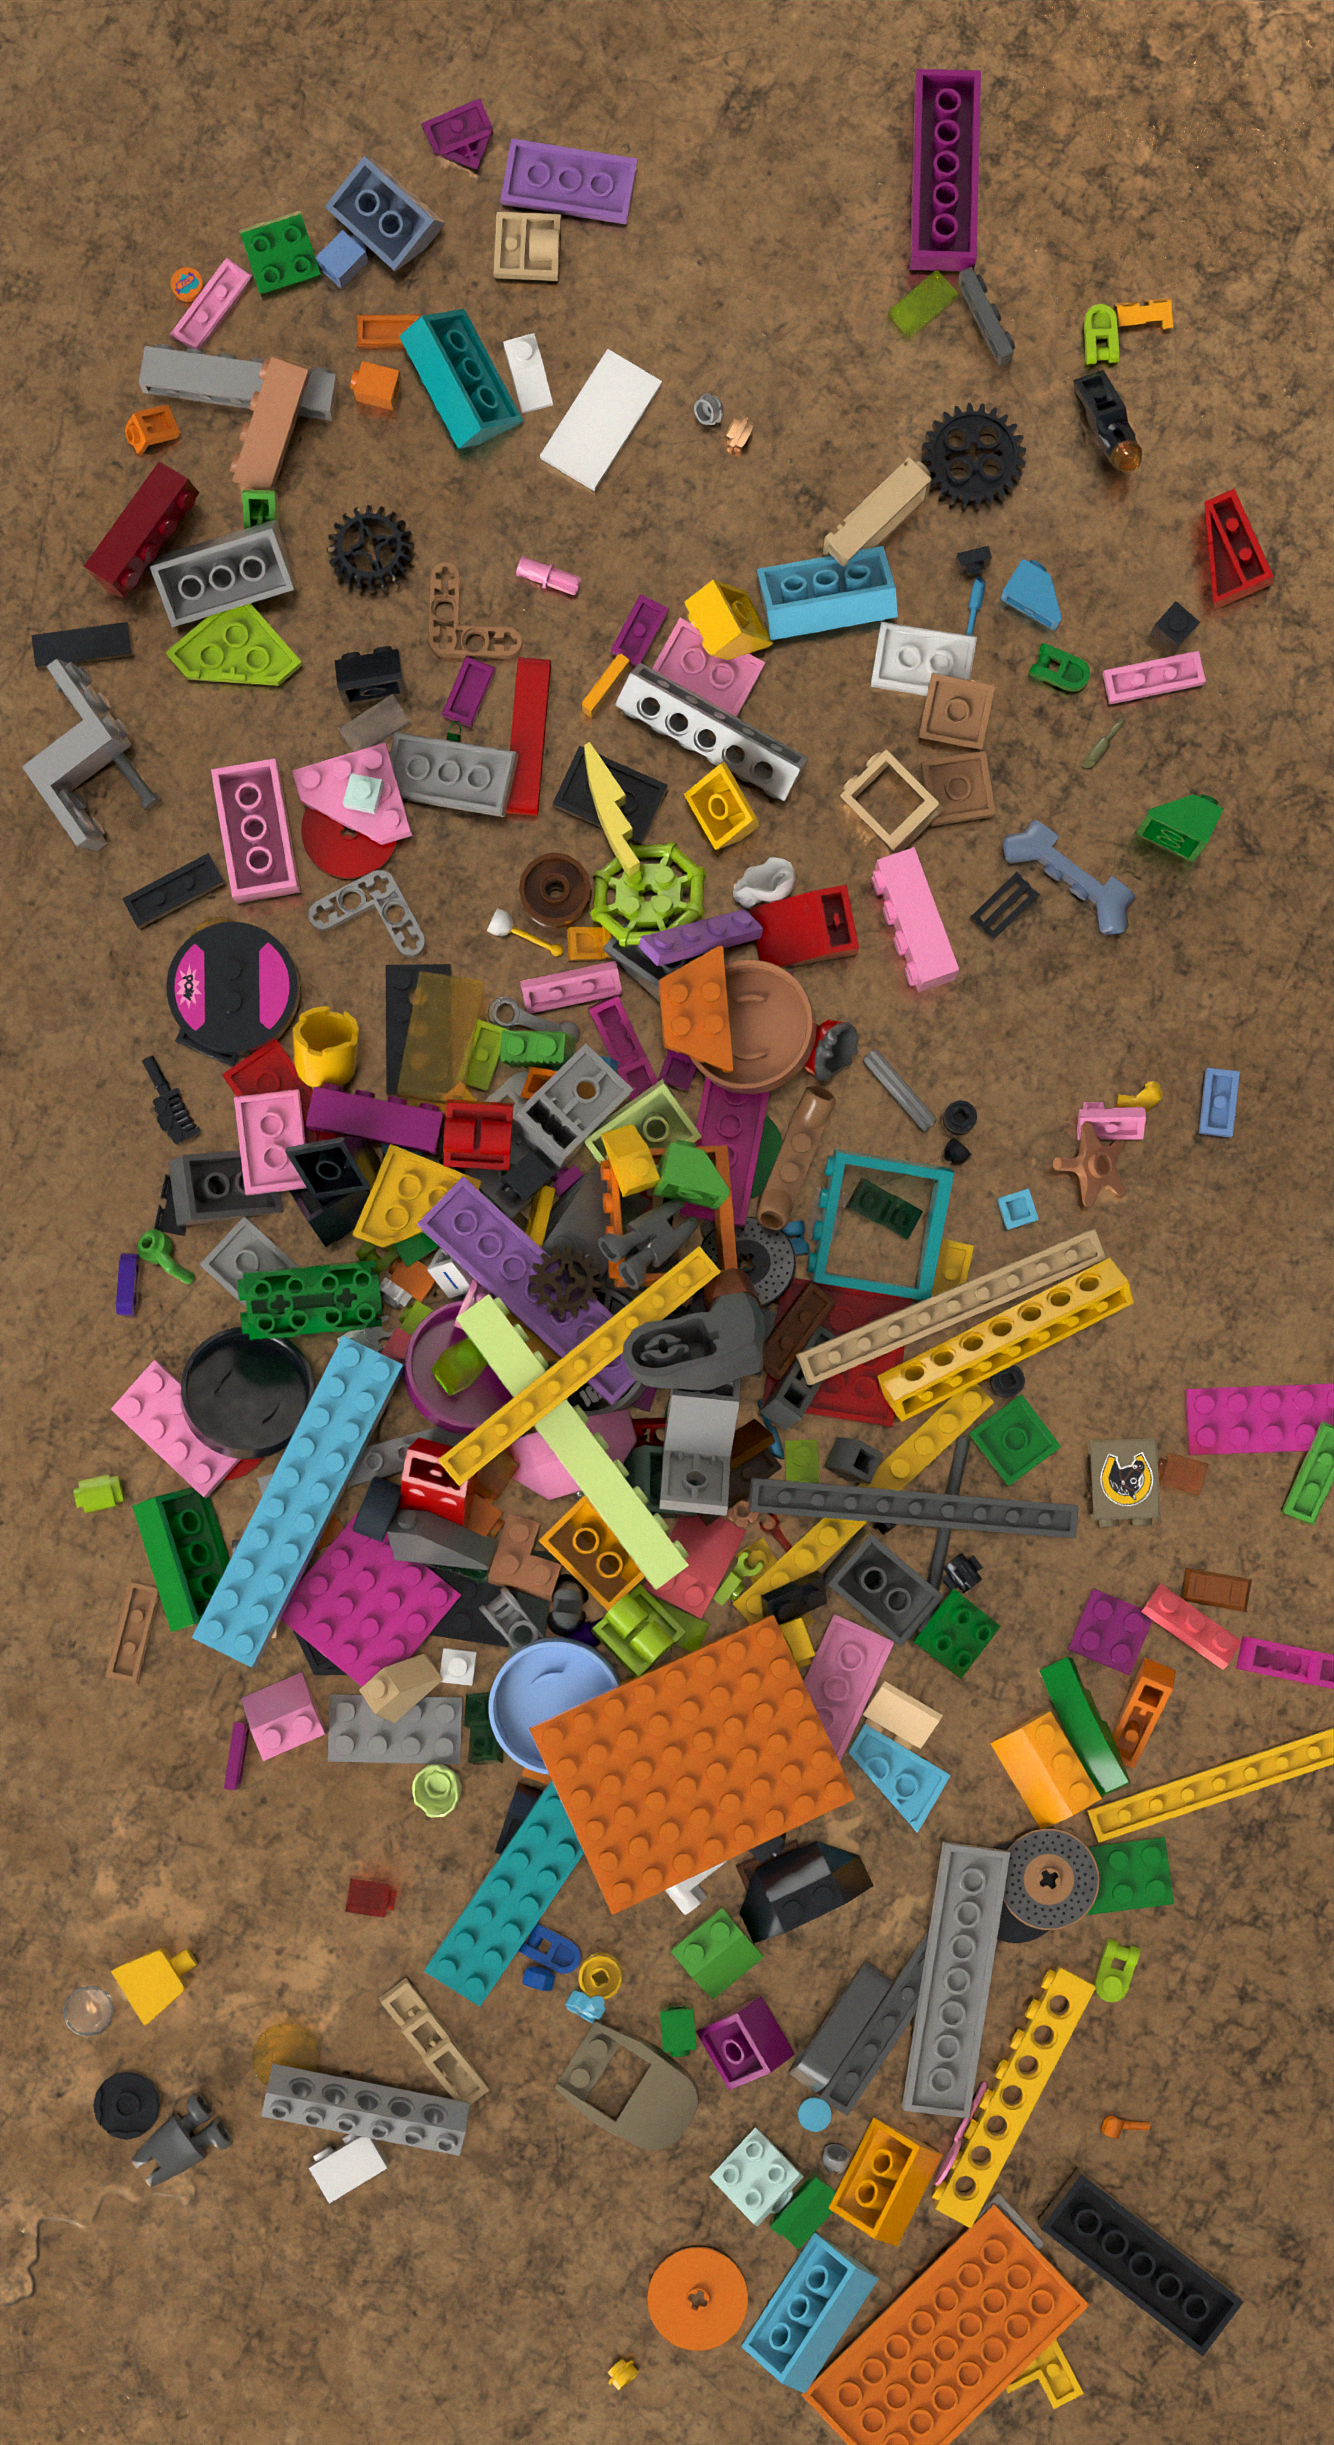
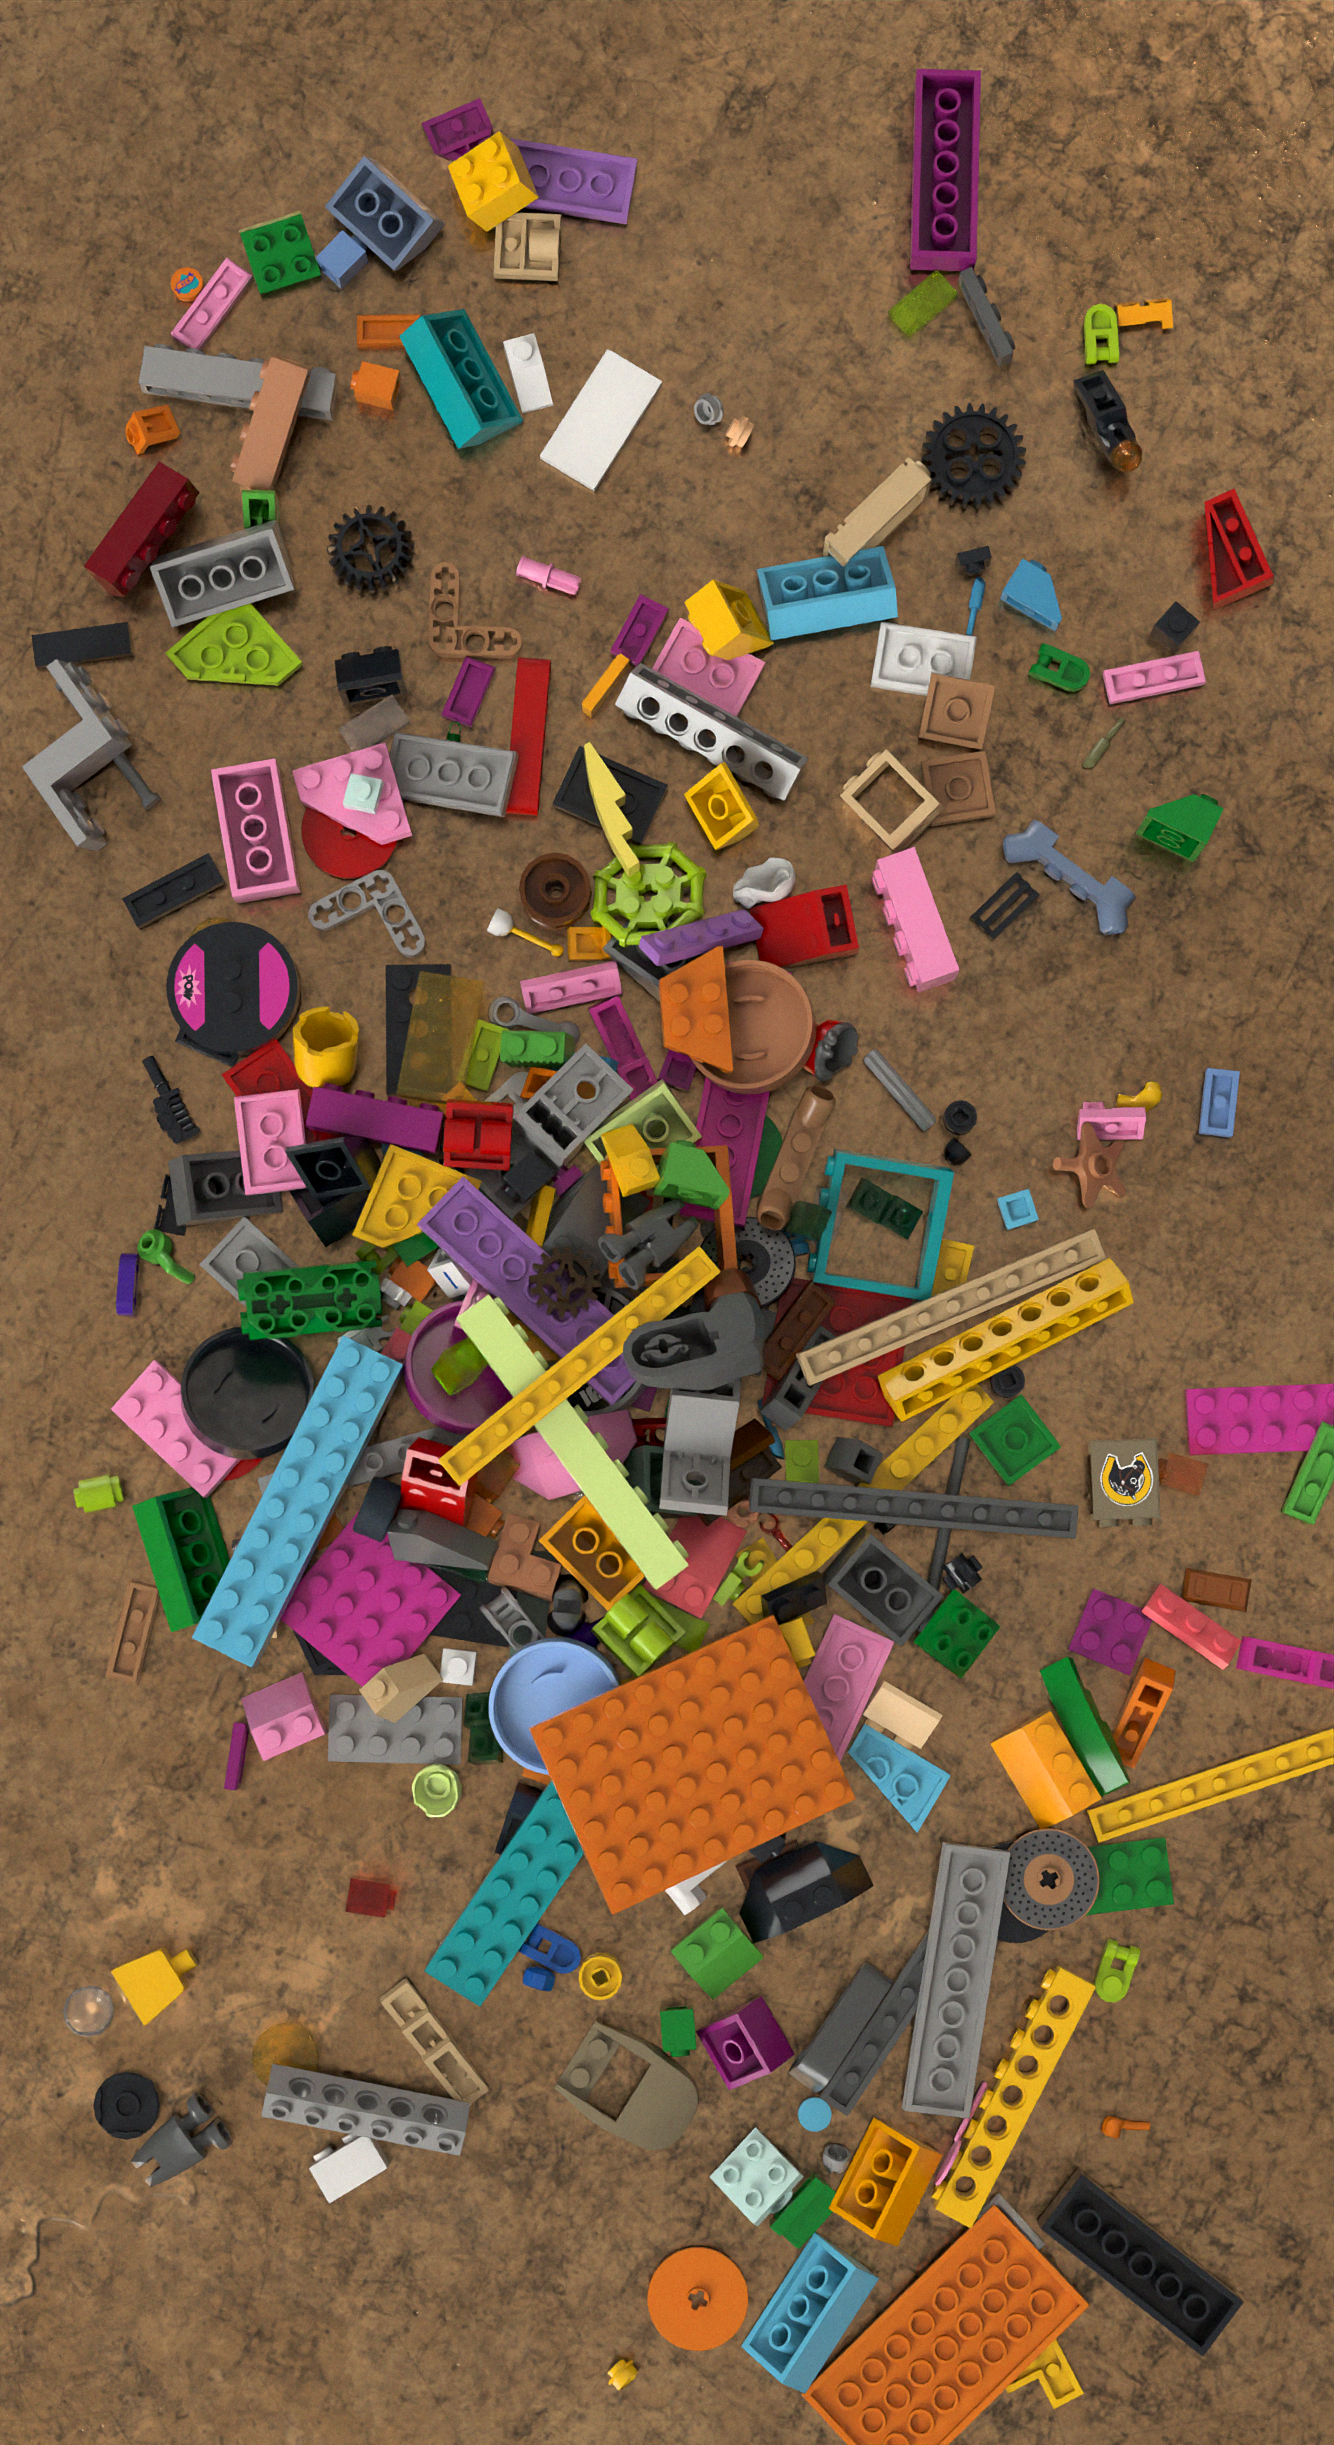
medium azure piece [565,1990,606,2023] -> none
none -> yellow brick [448,131,539,232]
none -> clear green slope [783,1201,832,1242]

